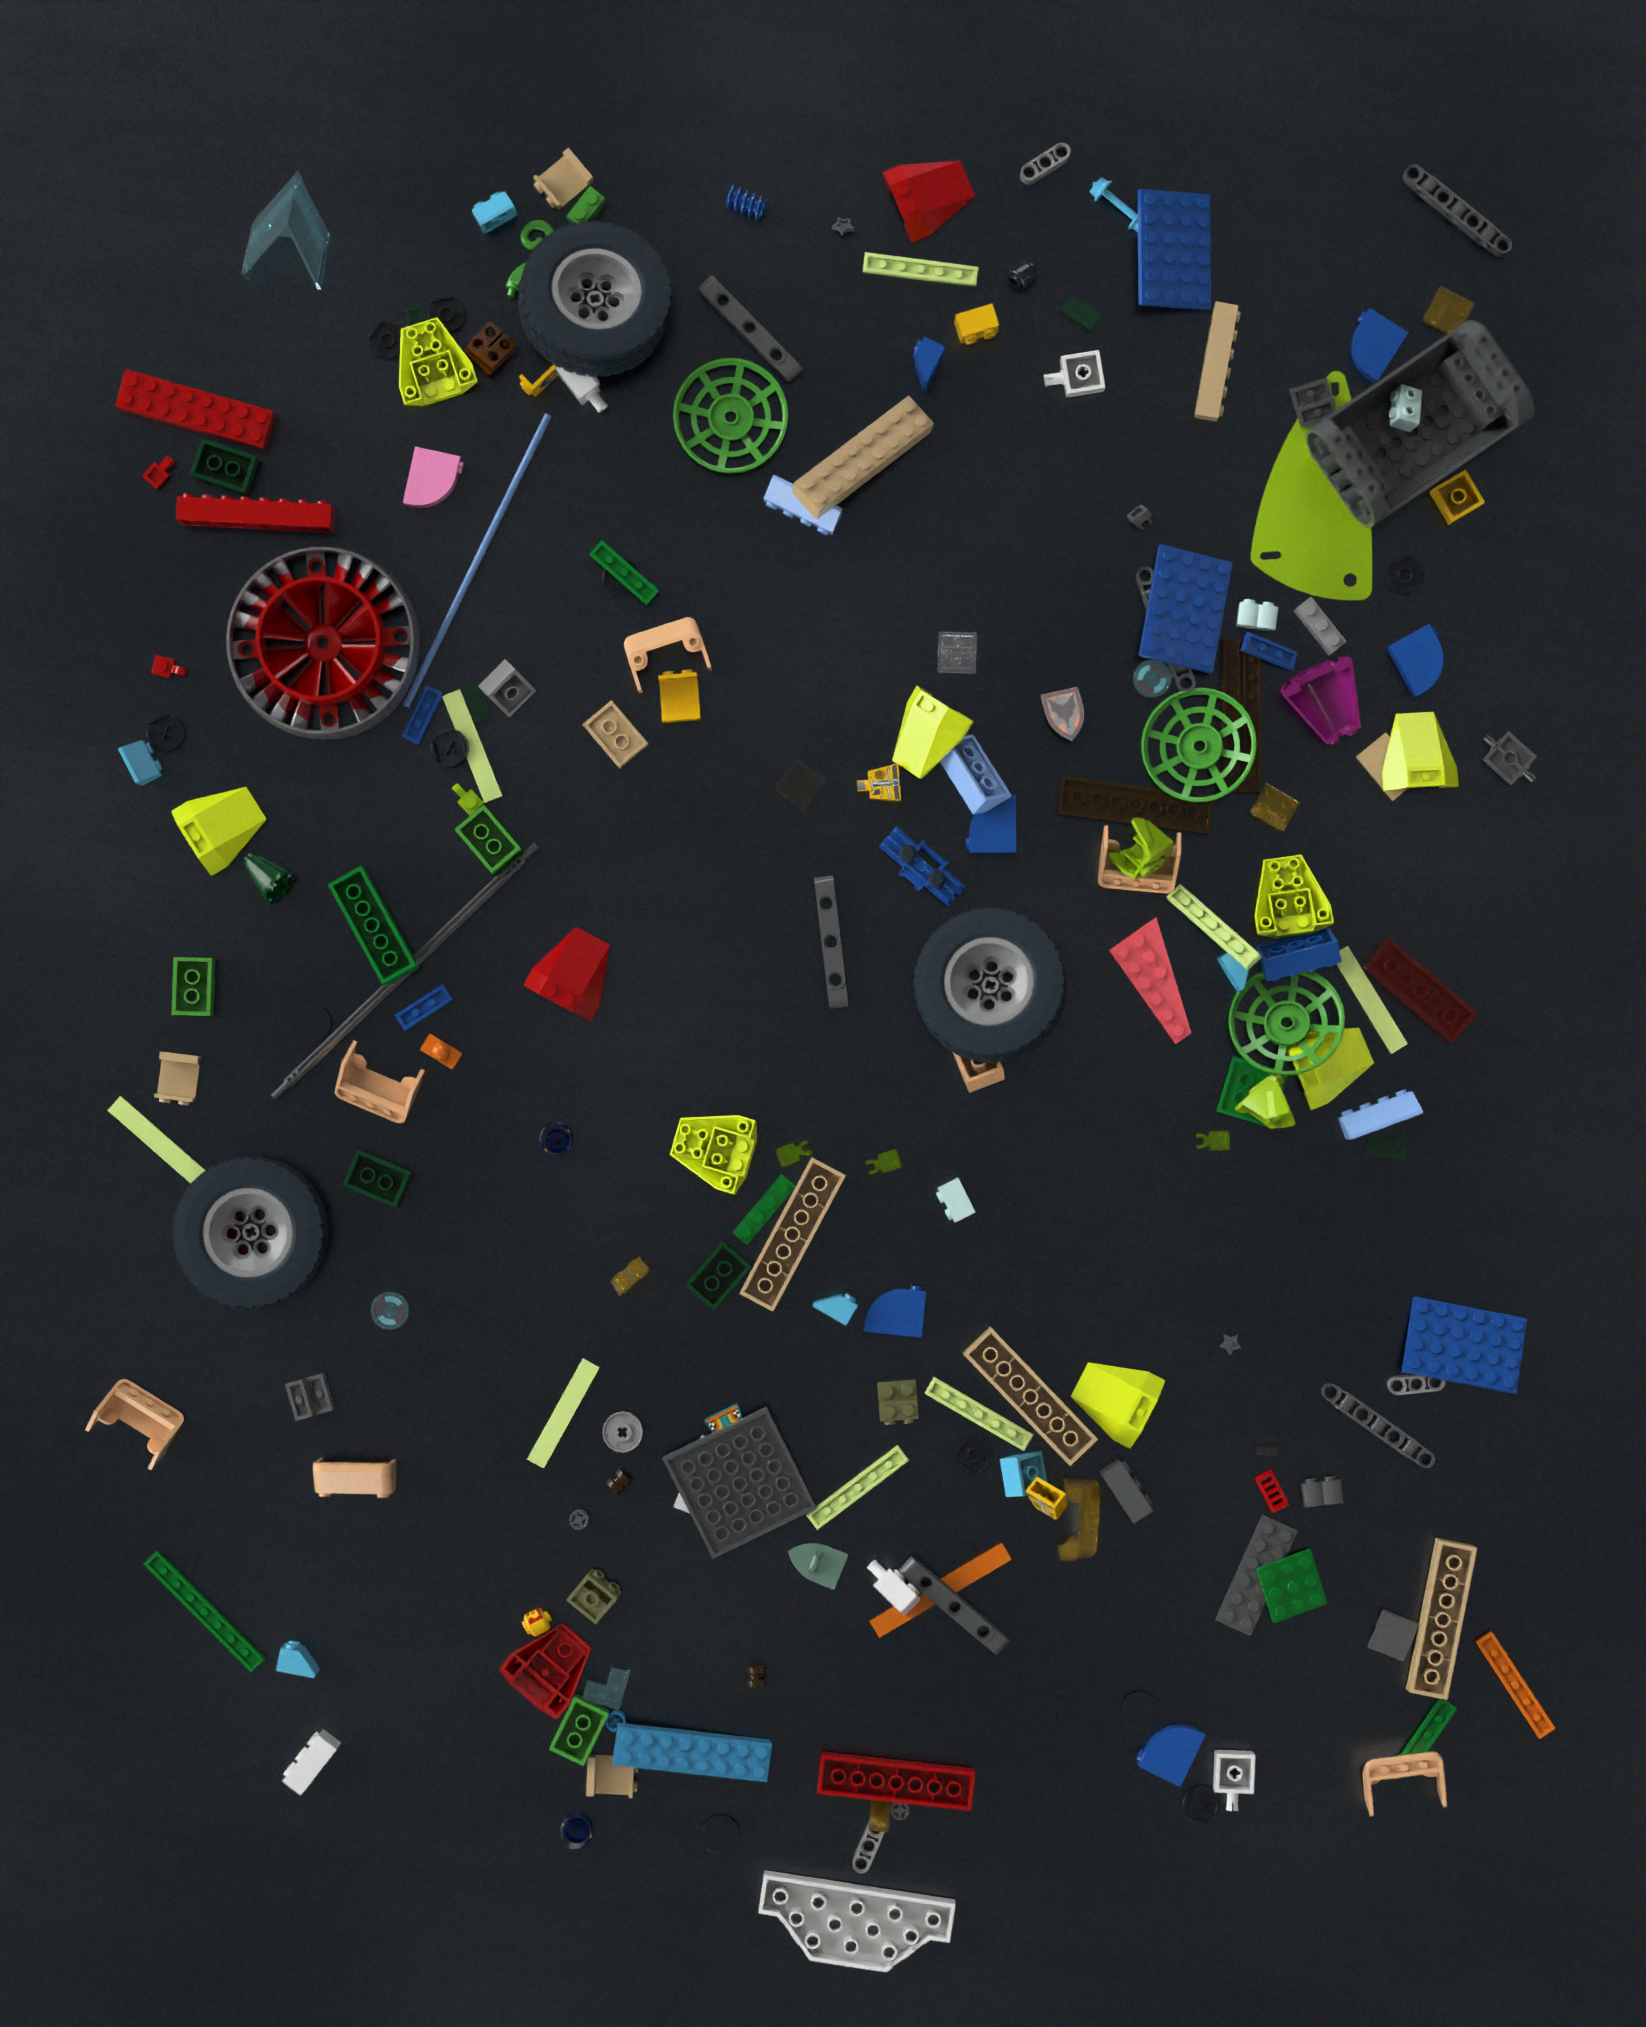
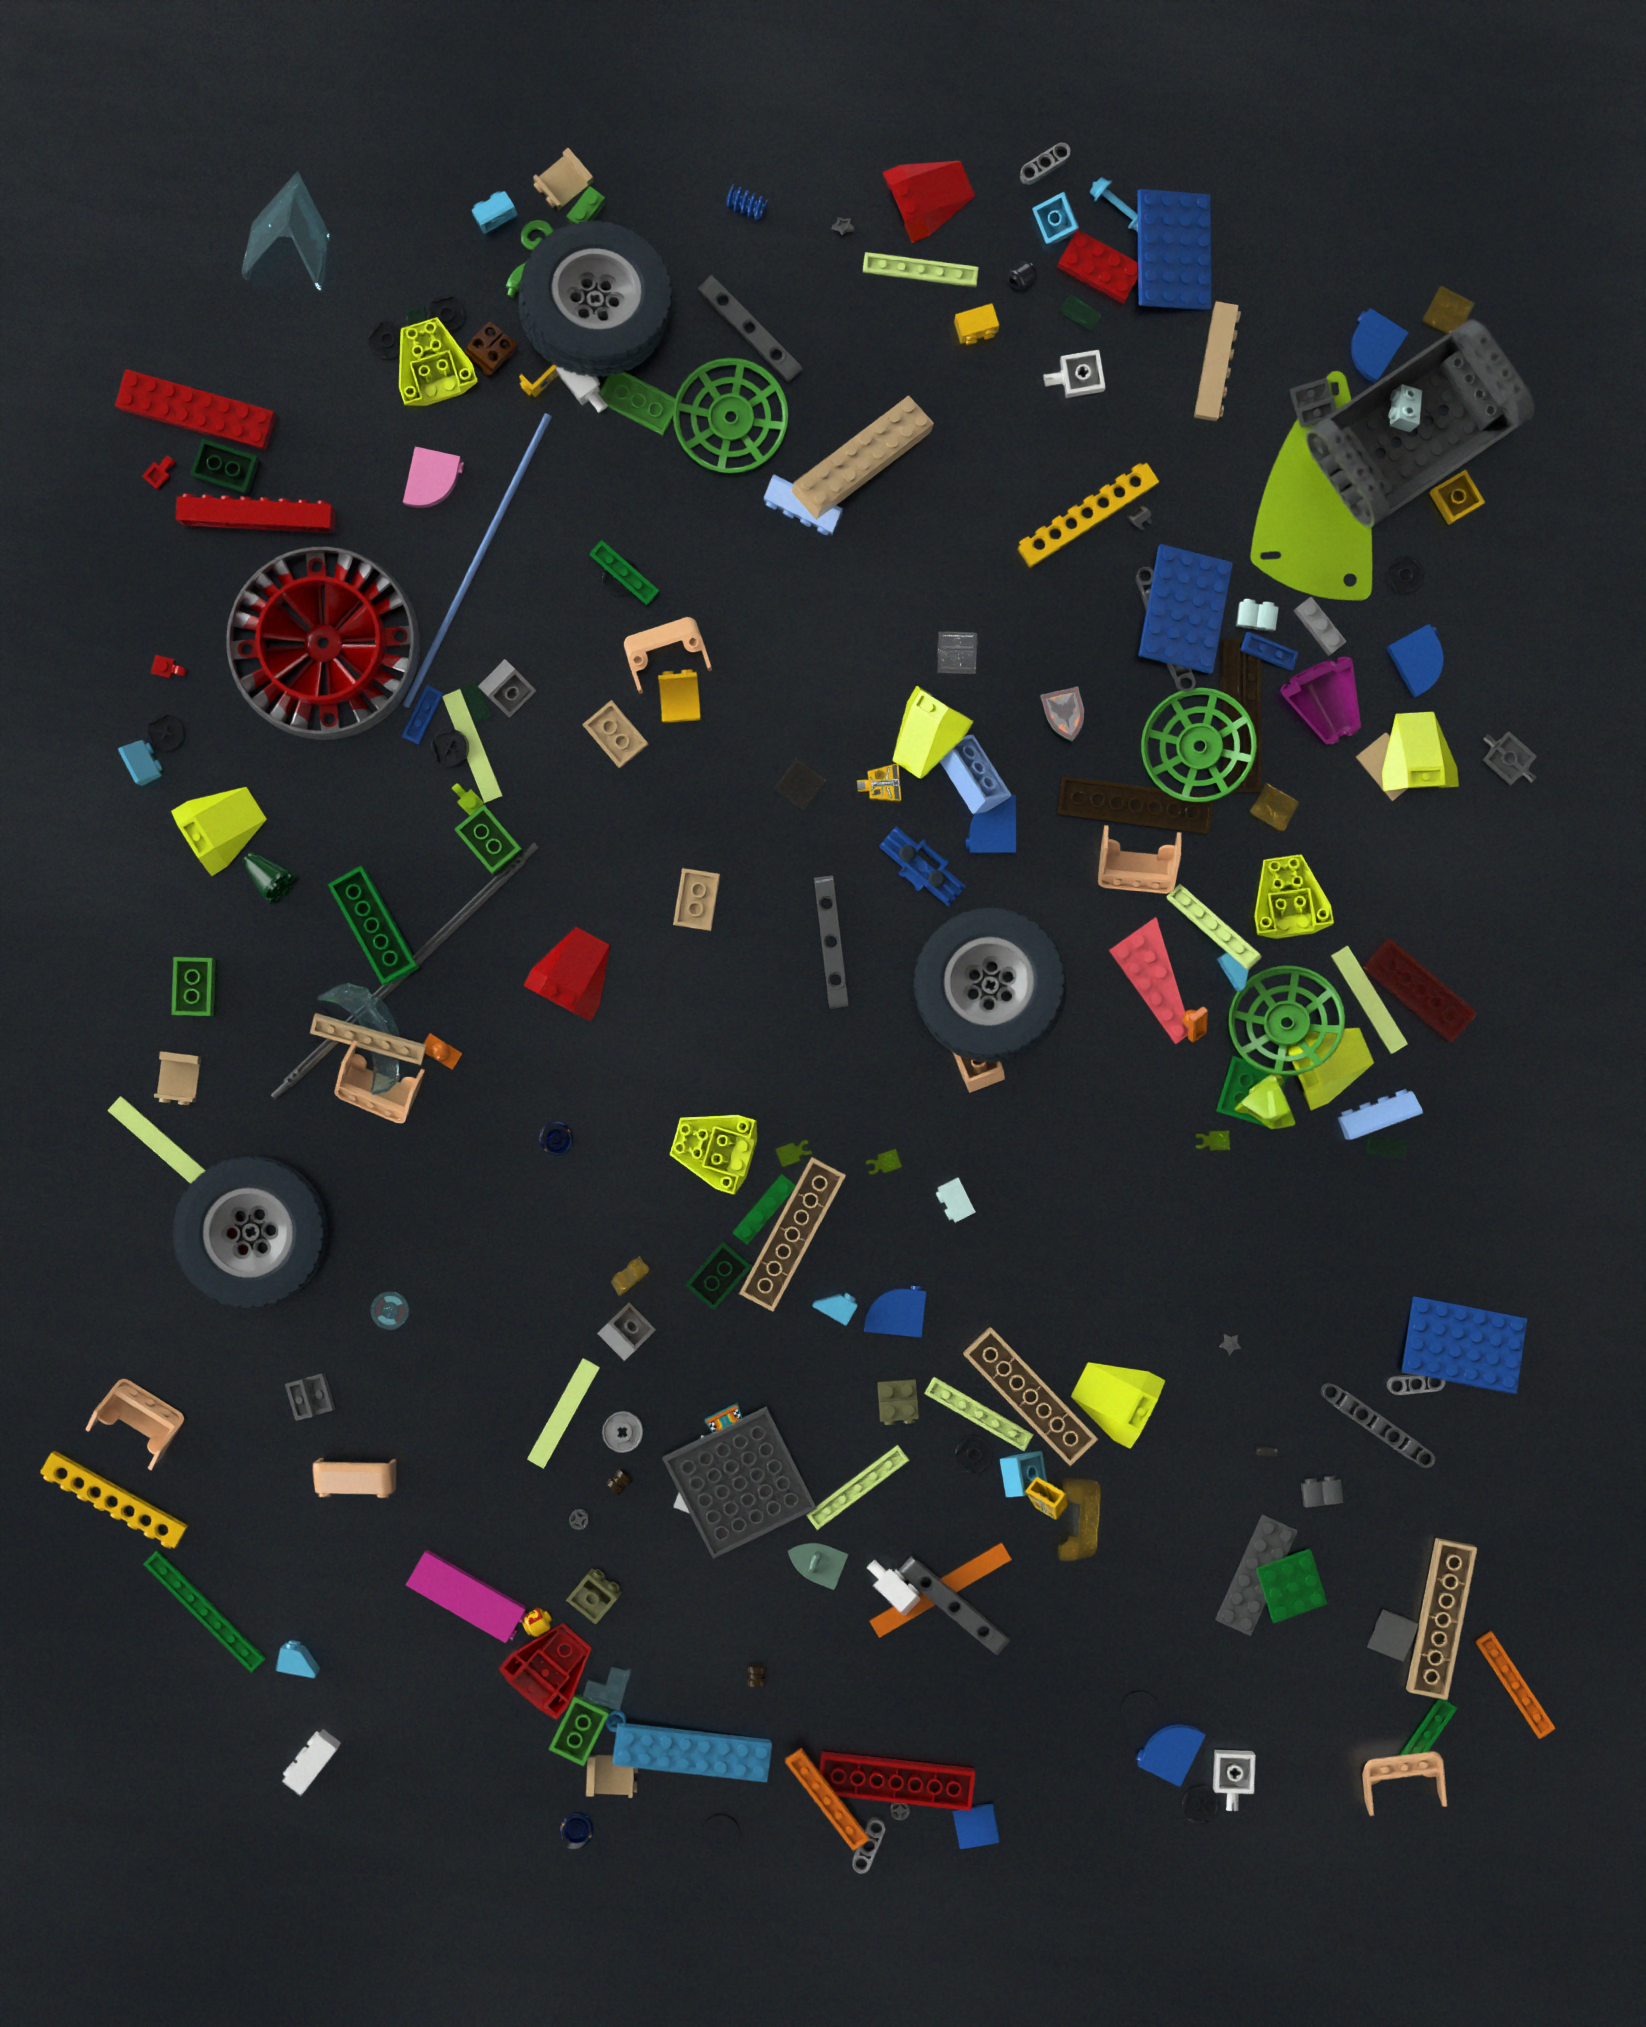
dark green brick [343,1149,413,1208] -> none
blue tile [395,984,453,1031] -> none
white brick [758,1870,955,1972] -> none
clear yellow tile [869,1800,890,1832] -> none
blue slope [913,336,945,392] -> none
dark grey brick [1099,1459,1153,1524] -> none
lime piece [1108,818,1173,880] -> none
clear light blue tile [1133,659,1171,698] -> none
red slope [1254,1469,1290,1513] -> none
blue slope [1255,927,1342,981] -> none
dark grey beam [1403,164,1512,257] -> none
none -> yellow brick [40,1451,188,1549]
none -> tan plate [310,1013,427,1065]
none -> clear light blue windscreen [317,983,400,1095]
none -> dark pink brick [406,1550,527,1643]
none -> light grey slope [598,1303,656,1361]
none -> bright green tile [599,372,676,436]
none -> tan tile [673,868,720,931]
none -> orange plate [785,1749,869,1851]
none -> blue slope [953,1803,1000,1849]
none -> yellow brick [1018,463,1159,568]
none -> medium azure slope [1032,192,1079,244]
none -> red brick [1057,230,1138,304]
none -> orange tile [1182,1007,1208,1043]

